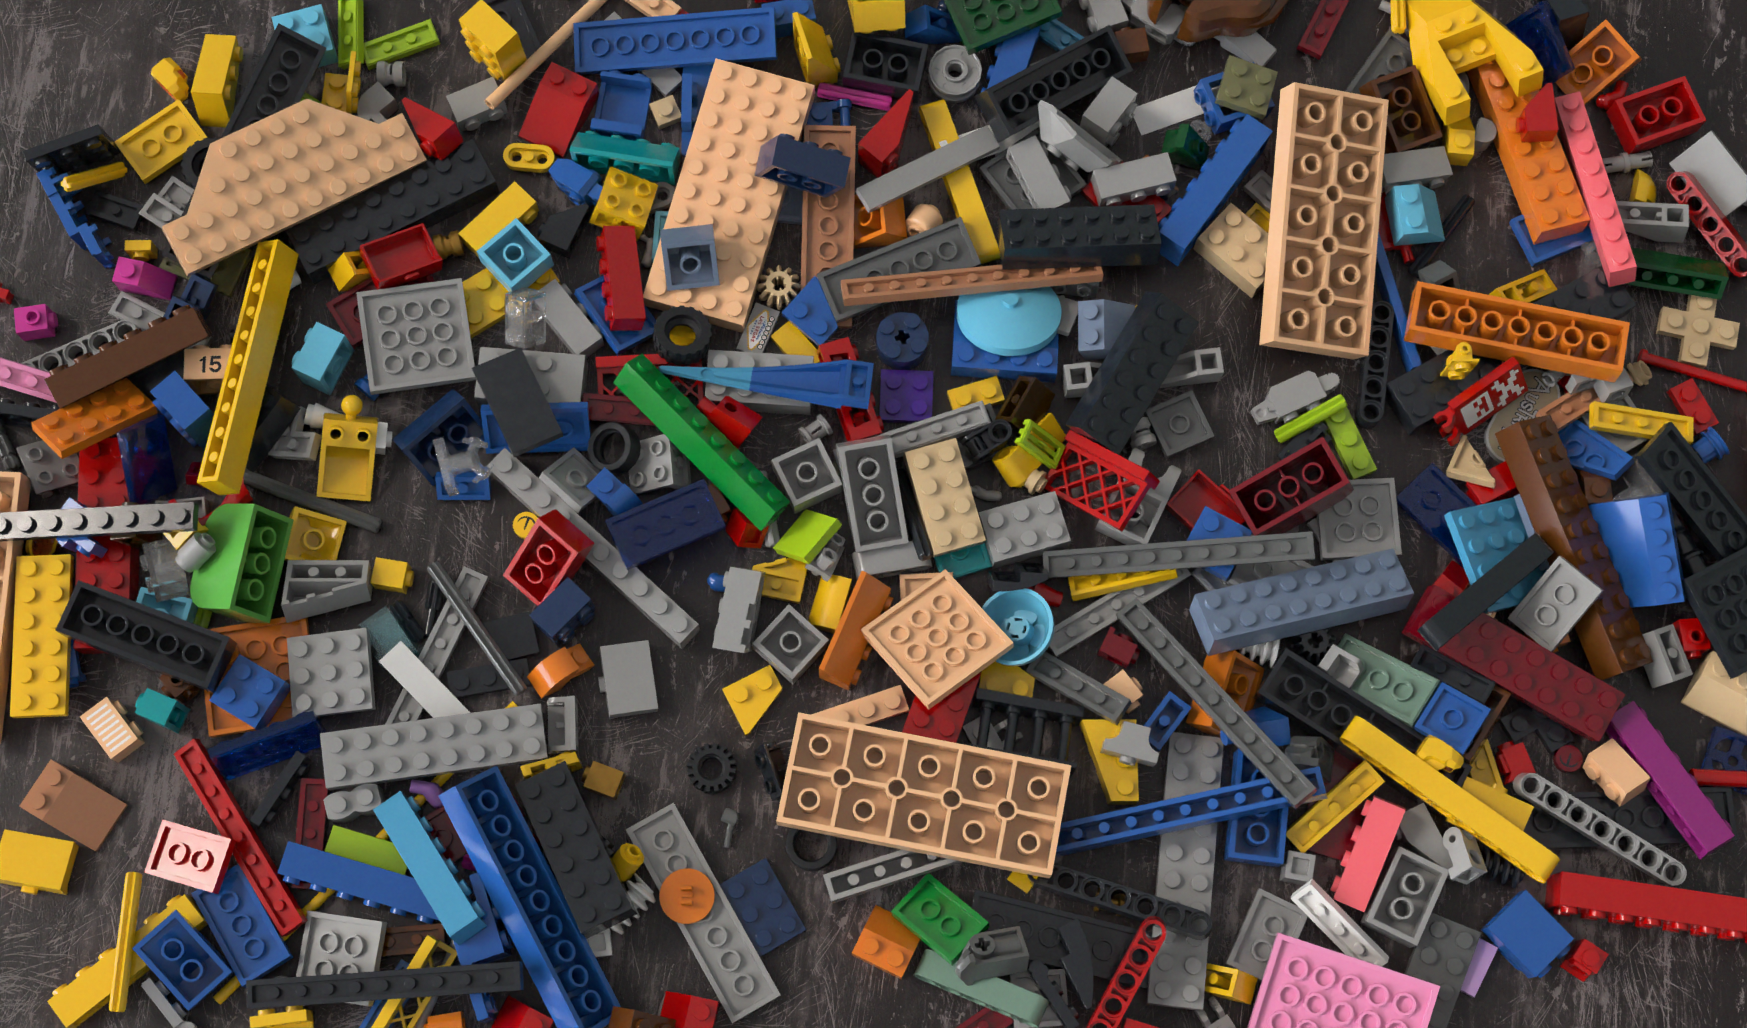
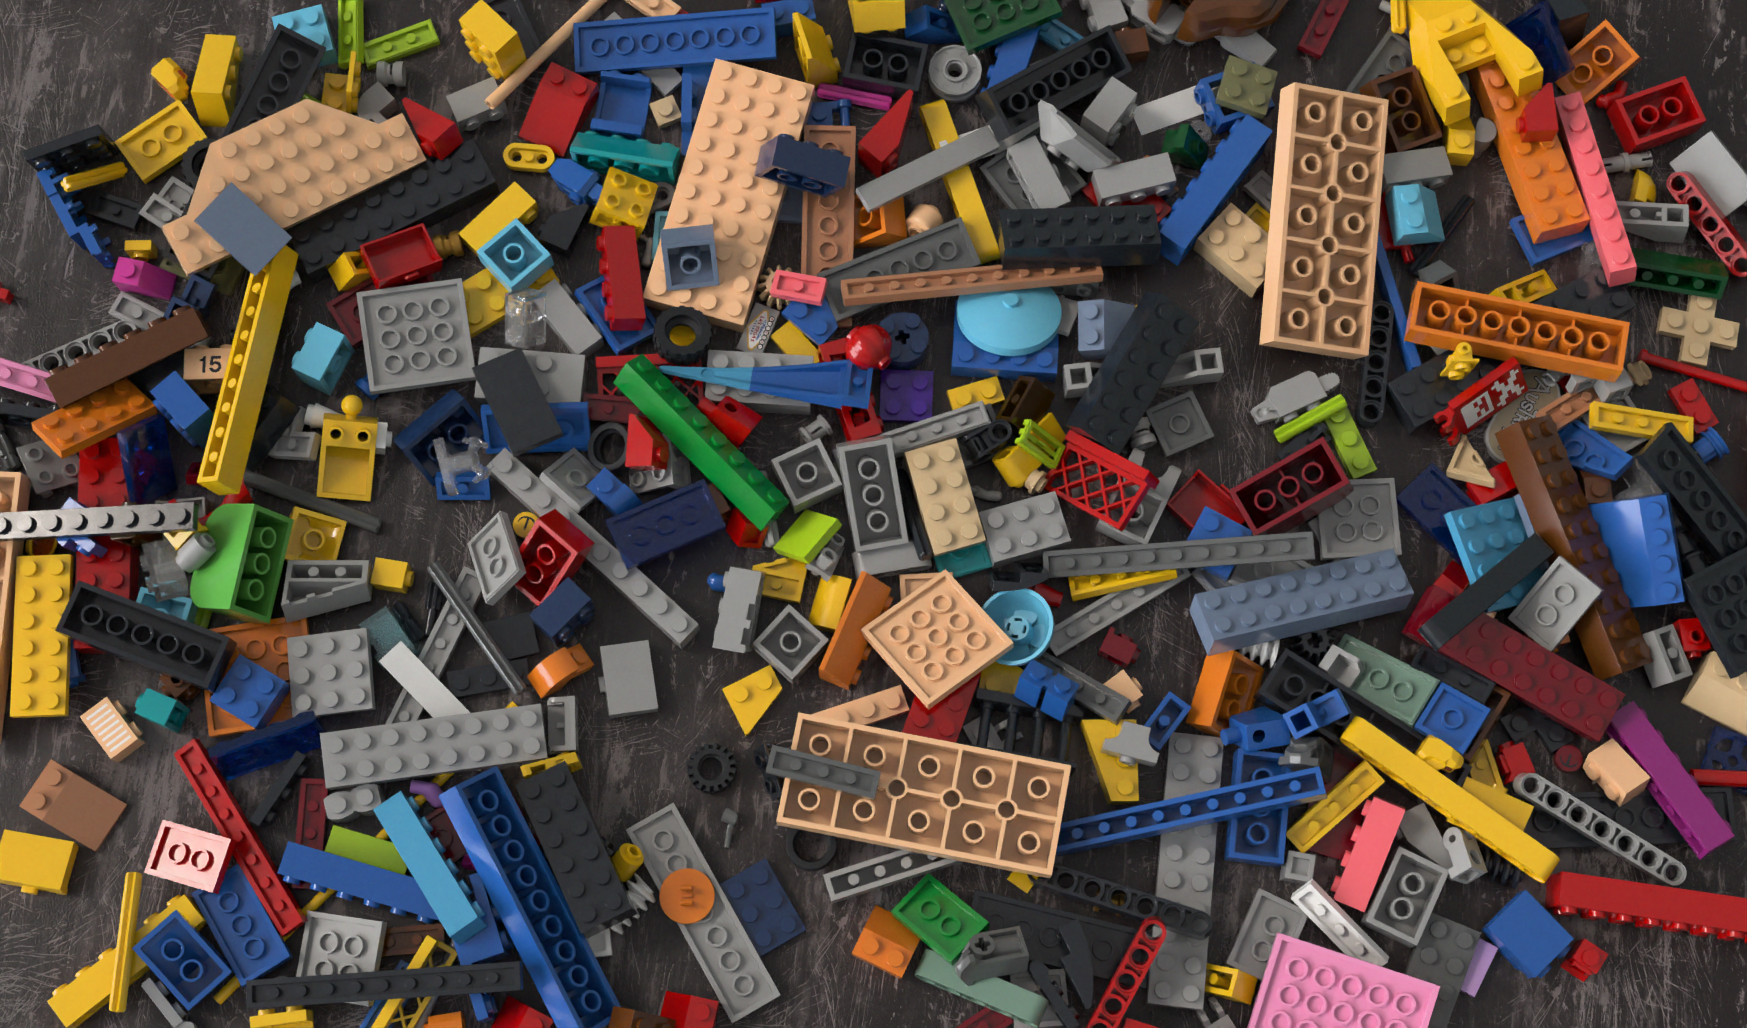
dark pink brick [14,304,58,341] -> none
pearl gold brick [581,761,626,801] -> none
dark grey plate [1116,598,1317,809] -> none
none -> sand blue tile [194,182,292,276]
none -> light grey tile [467,511,526,606]
none -> red slope [625,414,669,471]
none -> dark grey plate [766,745,881,800]
none -> coral plate [770,269,828,306]
none -> red plant [845,324,892,370]
none -> blue piece [1014,659,1080,722]
none -> blue brick [1283,688,1352,739]

